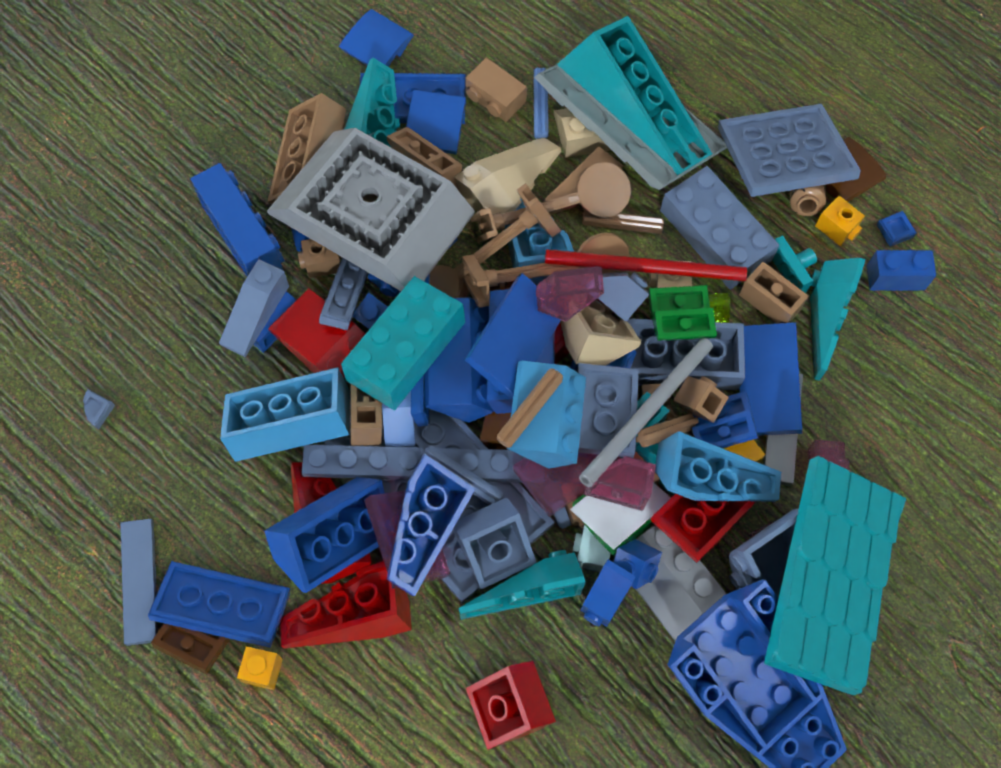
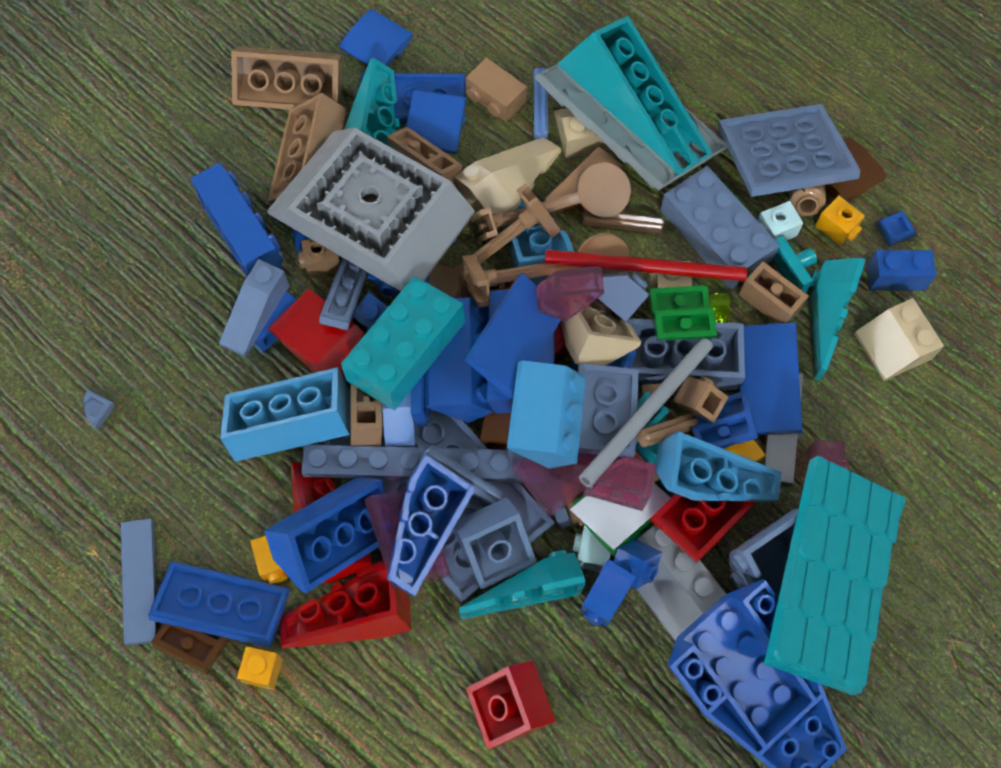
medium nougat axle [497,368,563,448] -> none
none -> medium nougat slope [231,46,344,110]
none -> light orange brick [250,536,288,584]
none -> light aqua brick [757,201,803,241]
none -> tan slope [854,298,944,381]

